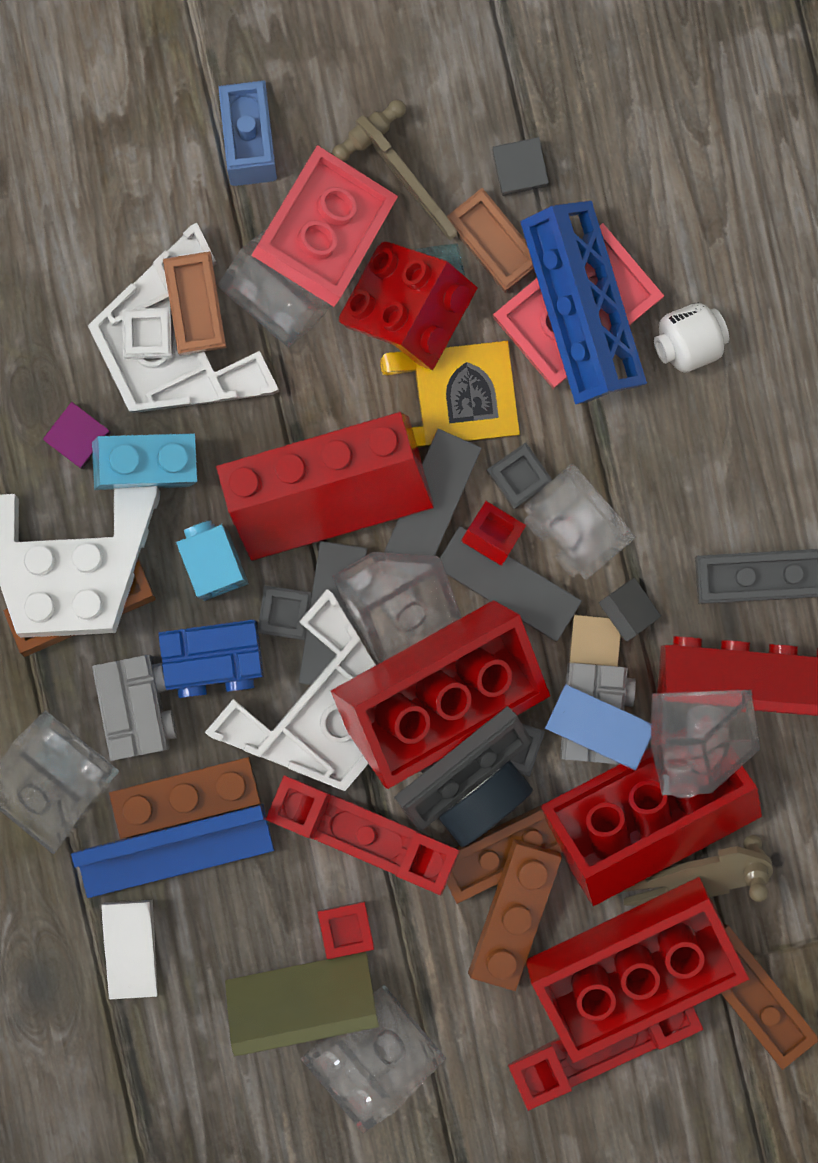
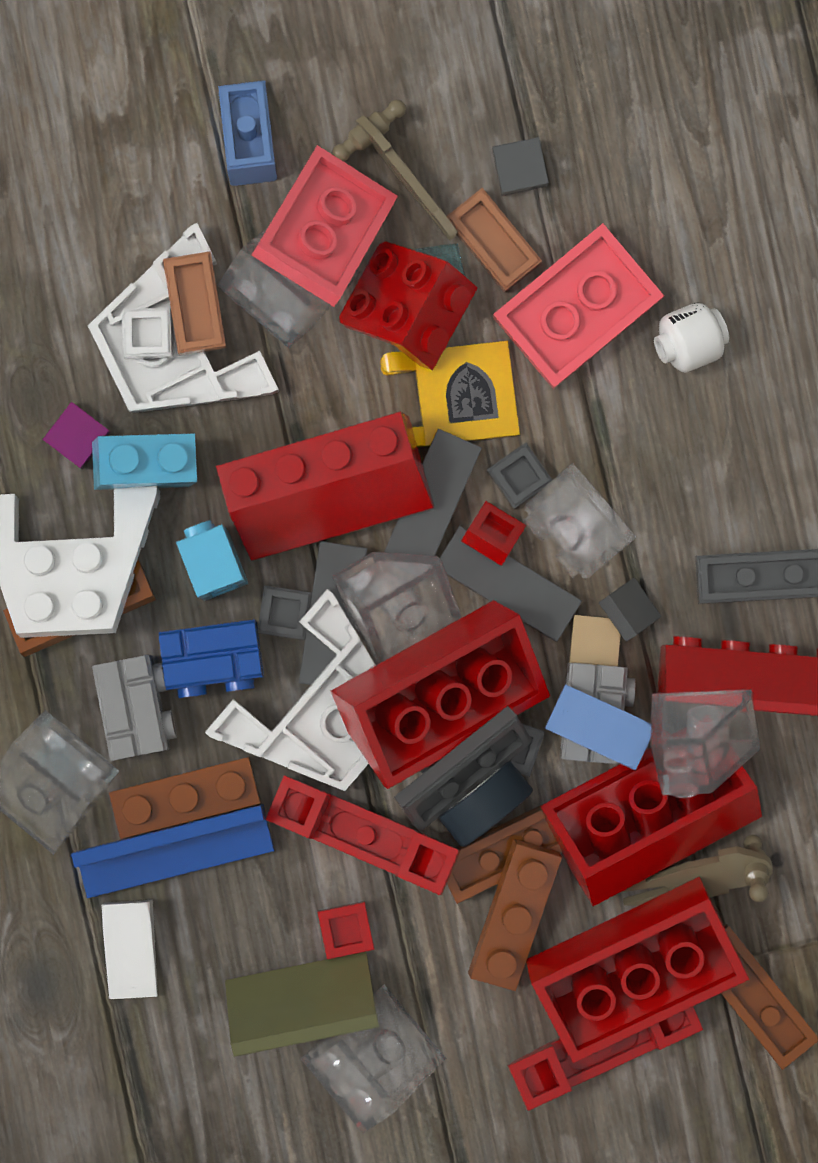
blue fence [520,200,647,405] -> none

